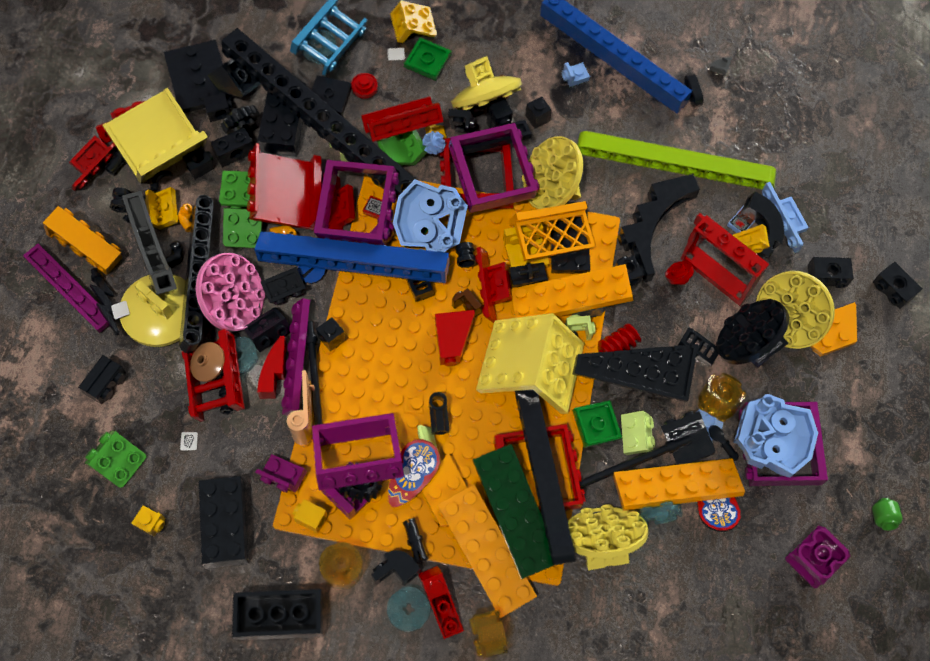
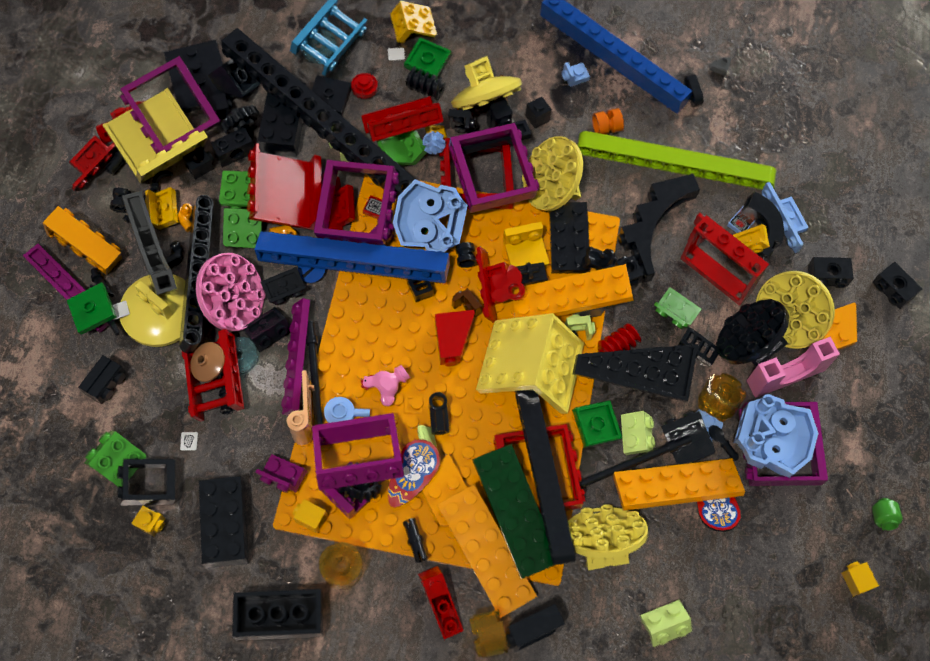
red slope [257,336,287,399] -> none
black brick [316,317,346,352] -> none
black brick [371,550,421,586] -> none
clear light blue plate [387,587,430,632] -> none
light orange fence [510,201,595,261] -> none
clear light blue plate [640,502,683,525] -> none
red plate [665,261,694,285] -> none
magenta piece [785,526,851,589] -> none
none -> green plate [67,282,116,335]
none -> black window [117,459,175,506]
none -> magenta window [120,56,220,154]
none -> light blue piece [324,397,370,423]
none -> bright pink animal [361,365,410,407]
none -> black piece [405,66,446,100]
none -> red plate [491,265,525,302]
none -> black window [504,604,565,652]
none -> black hips [582,247,617,270]
none -> orange wheel [592,108,624,135]
none -> yellowish green bracket [640,600,692,647]
none -> bright green bracket [654,287,702,329]
none -> bright pink arch [747,337,840,398]
none -> yellow brick [841,561,879,597]

